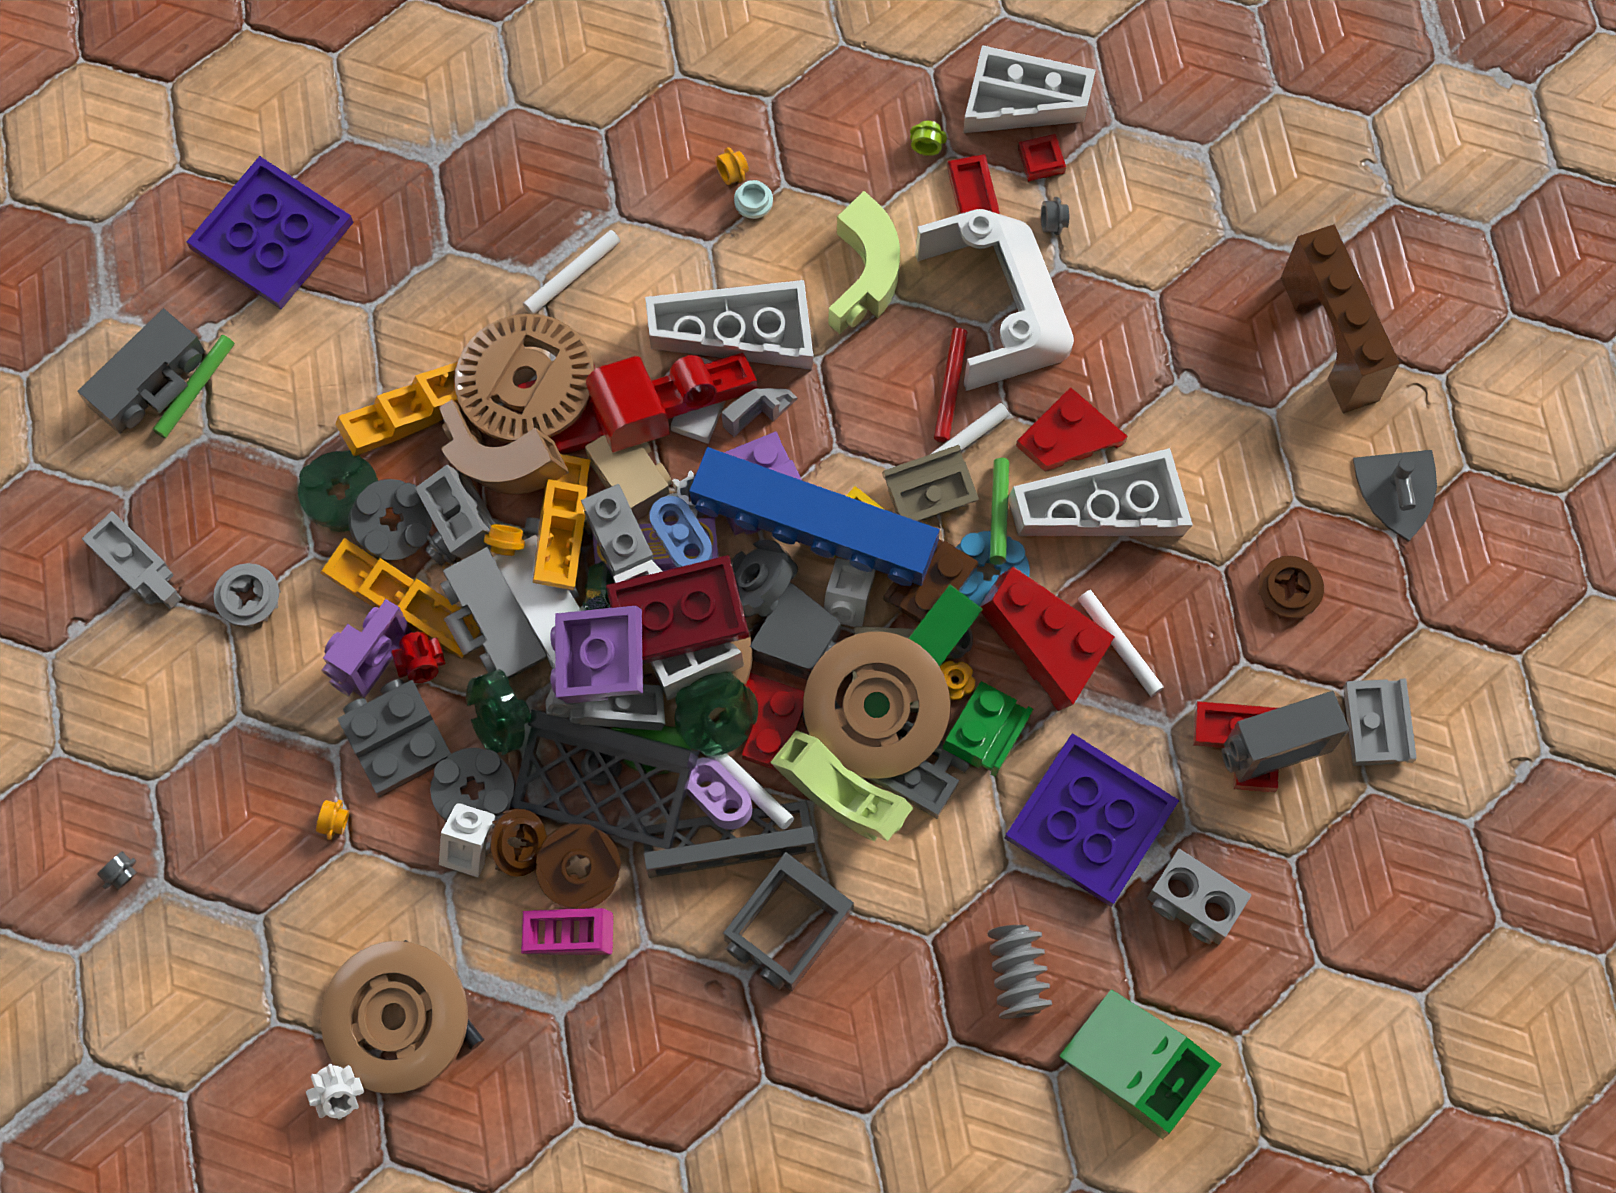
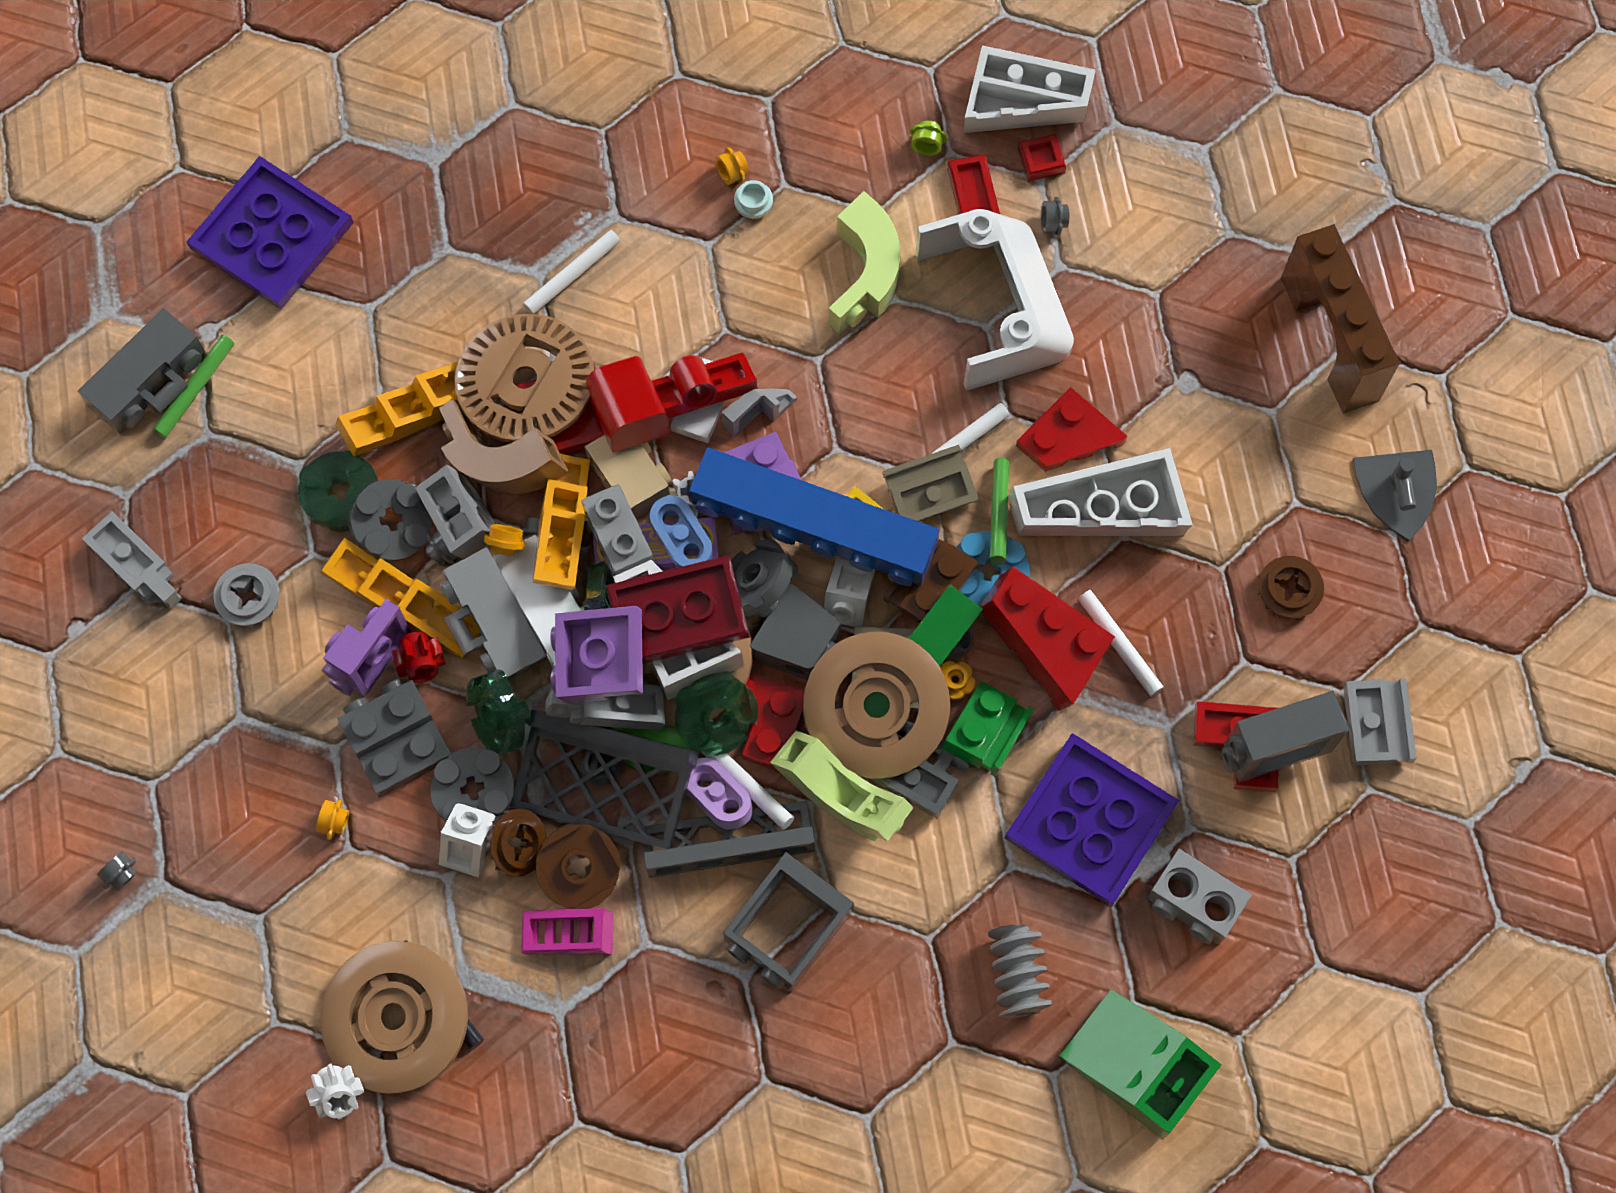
white wedge [645,280,813,370] -> none
red bar [934,328,968,443] -> none

